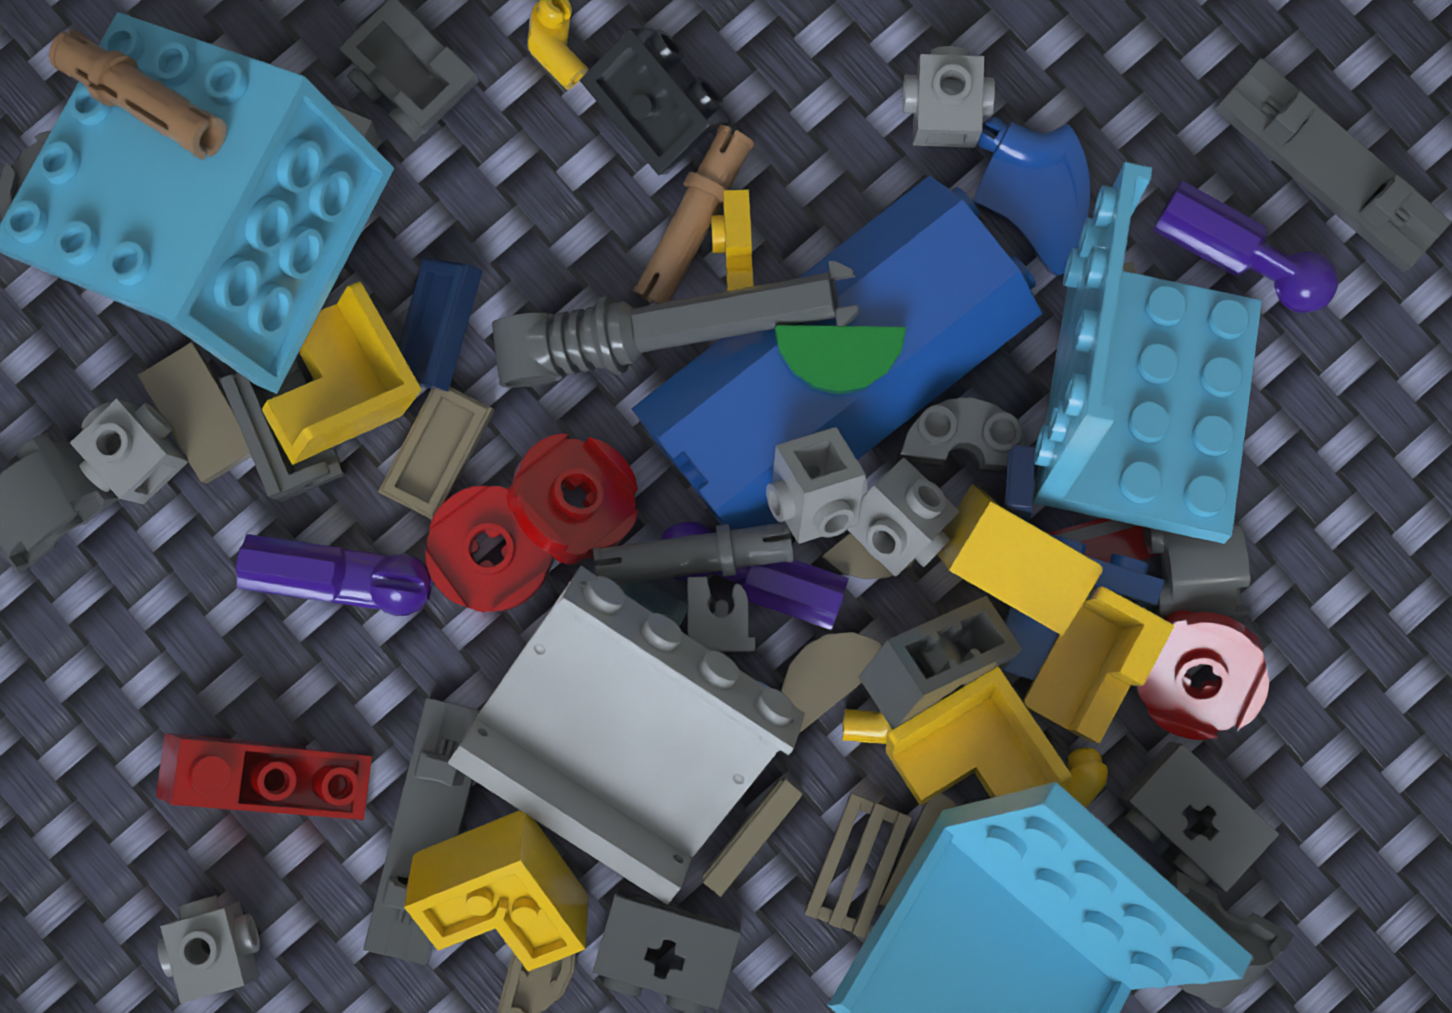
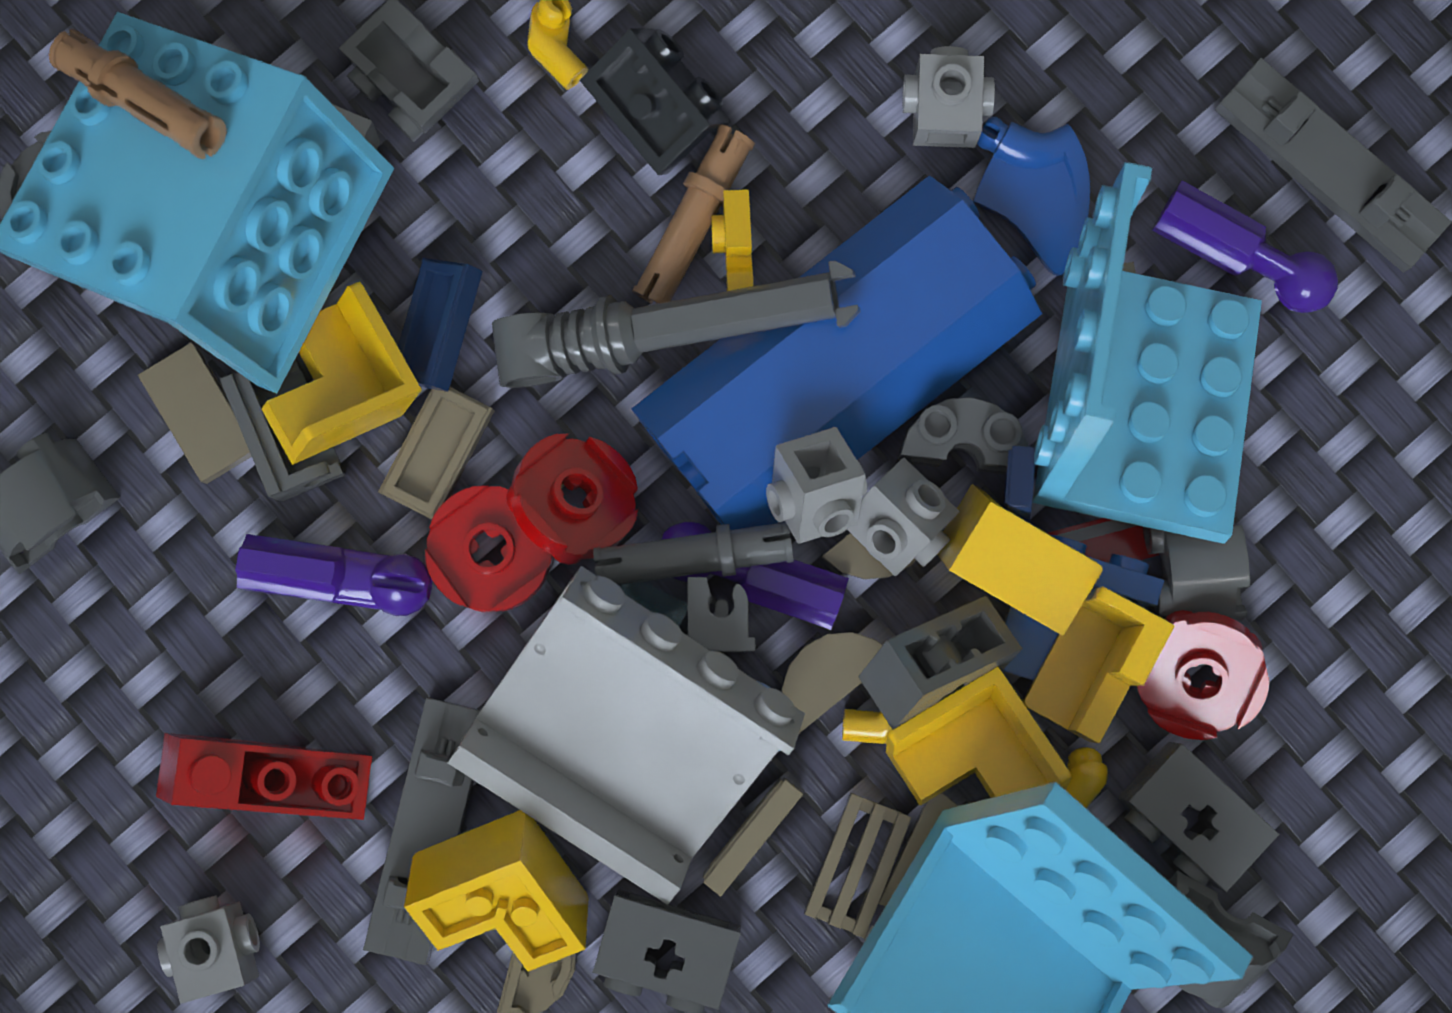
light grey brick [70,398,189,504] -> none
green tile [774,325,906,395] -> none

